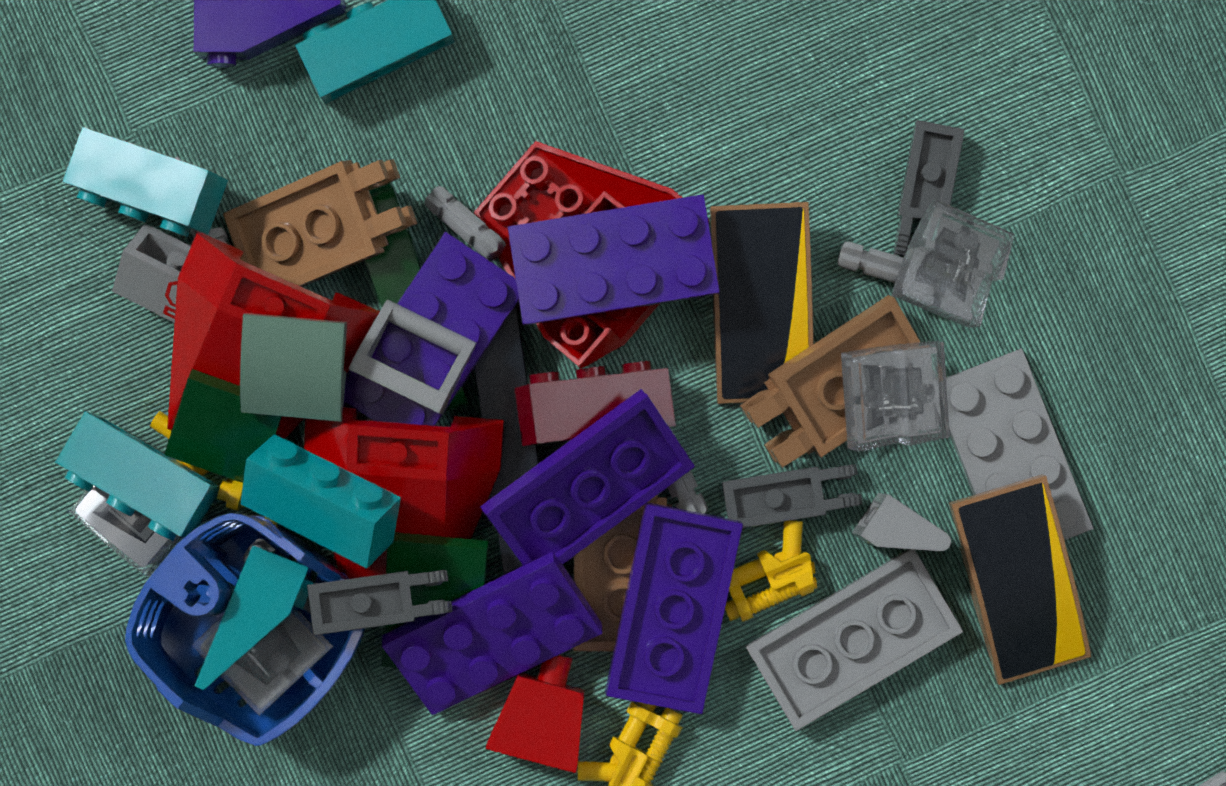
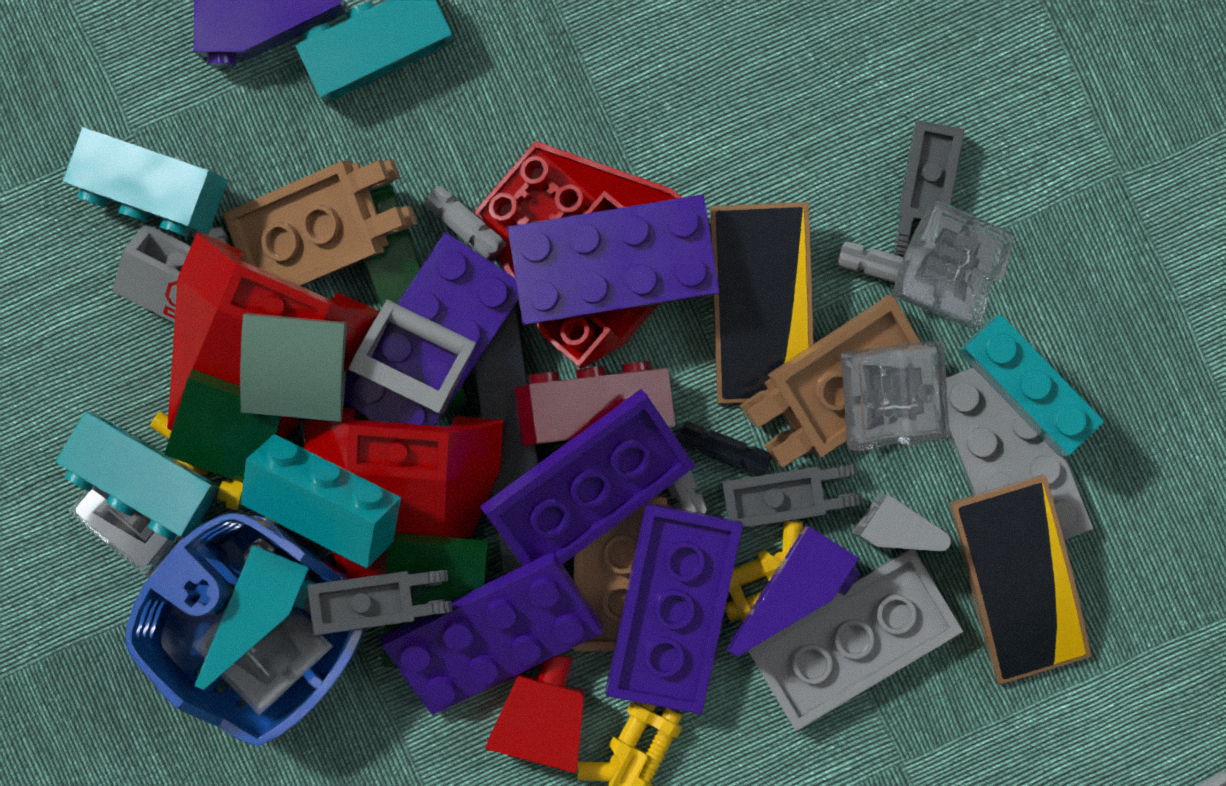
none -> black axle [677,422,771,476]
none -> dark purple slope [726,525,860,657]
none -> teal brick [957,314,1105,456]

